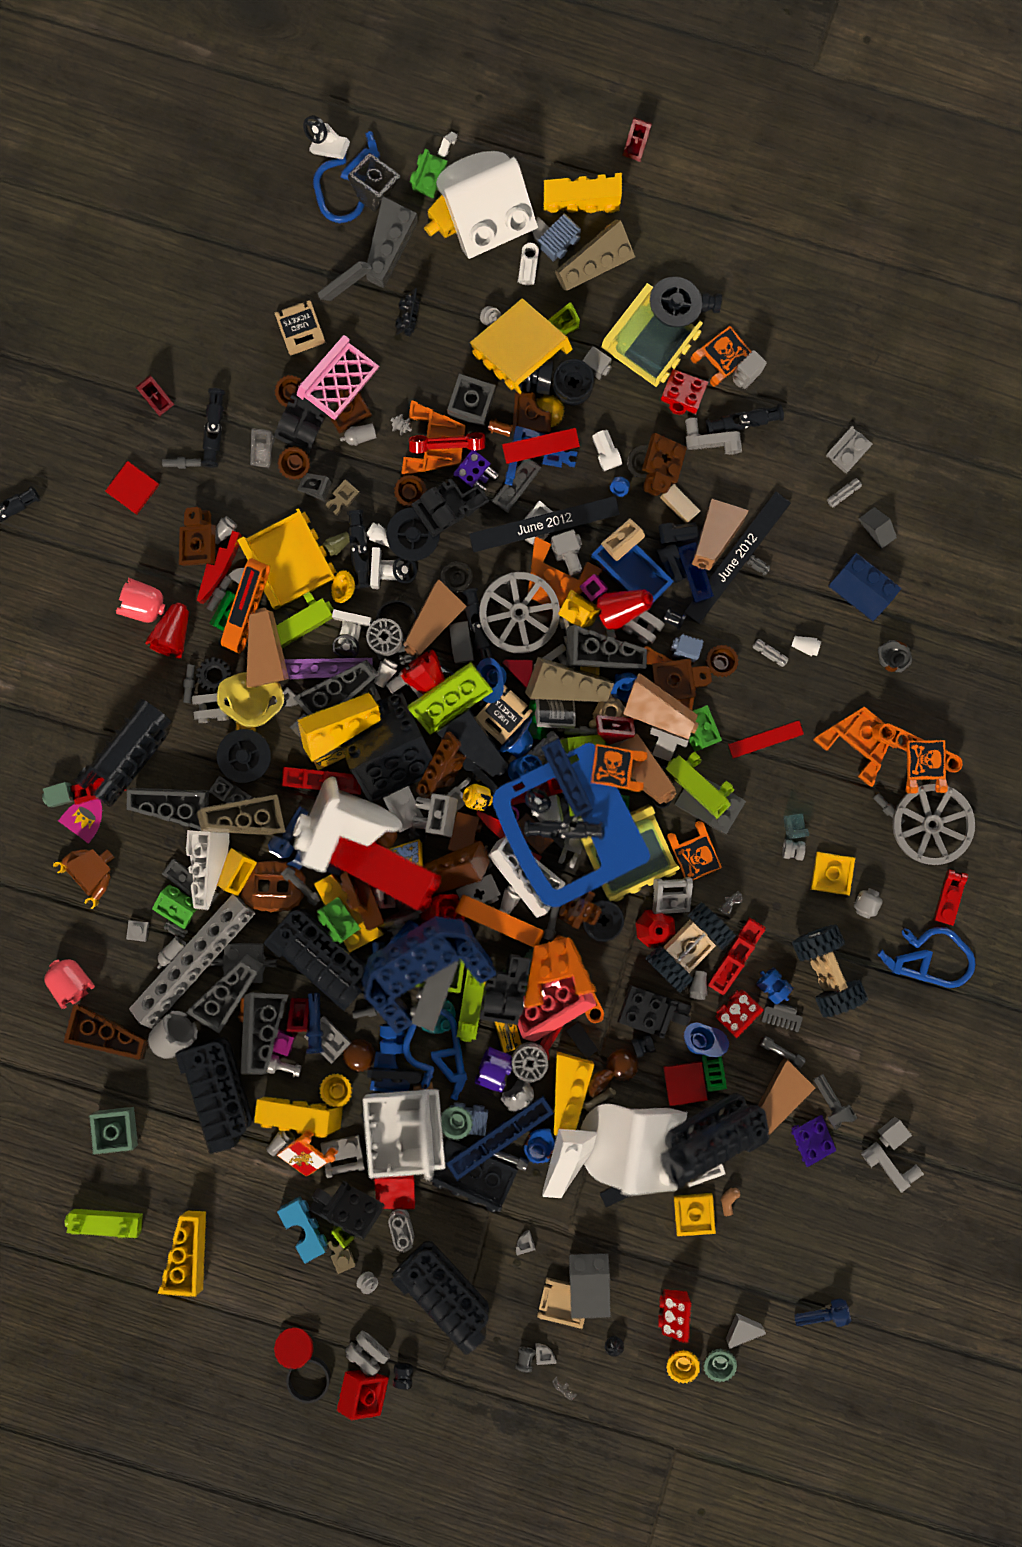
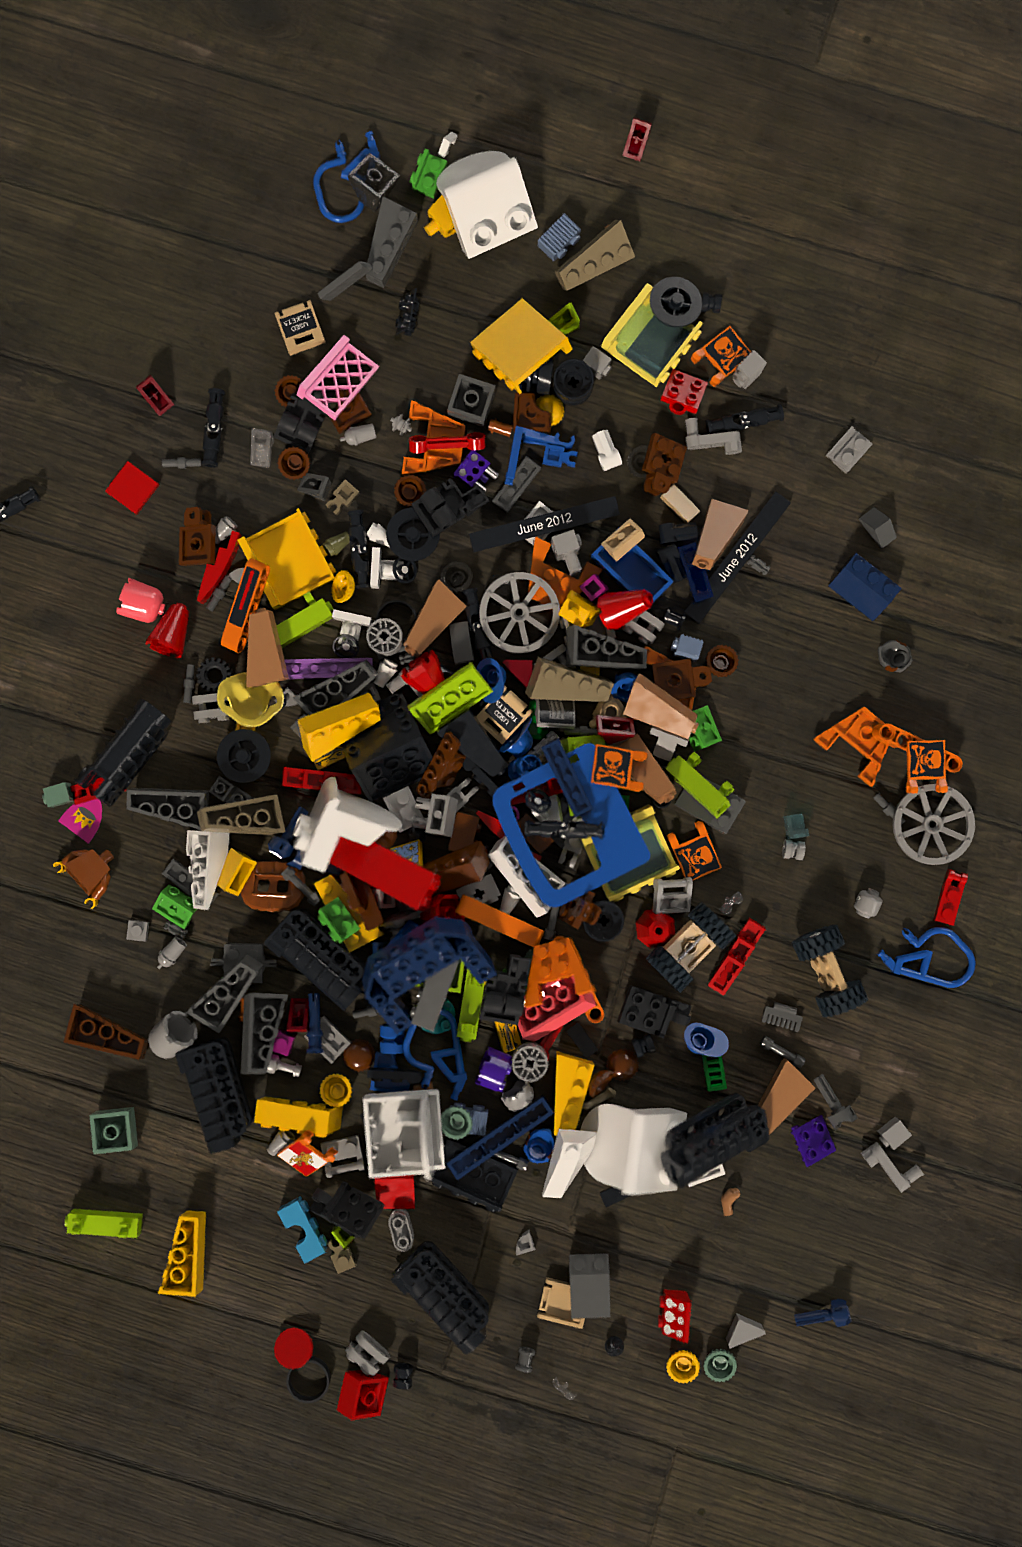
coral cylinder [45,959,95,1009] -> none
light grey brick [129,894,255,1029] -> none
green slope [209,590,236,631] -> none
white piece [303,115,350,159] -> none
light grey wheel [356,1272,378,1294] -> none
yellow head [463,784,493,811] -> none
light grey wheel [480,306,501,327] -> none
red slope [502,428,580,464] -> none
white piece [518,243,539,285] -> none
light grey tile [533,217,549,245] -> none
light grey tile [535,1343,556,1365] -> none
yellow wedge [544,173,622,213] -> none
blue tile [610,477,630,497] -> none
red tile [663,1061,708,1106] -> none
yellow tile [673,1193,716,1236] -> none
light grey cone [689,971,708,1000] -> none
red slope [715,989,764,1038] -> none
red sticker [728,721,804,758] -> none
light grey axle [753,639,788,667] -> none
blue wheel [756,968,793,1005] -> none
white cone [792,636,822,656] -> none
yellow tile [811,852,855,896] -> none
light grey axle [827,478,862,507] -> none

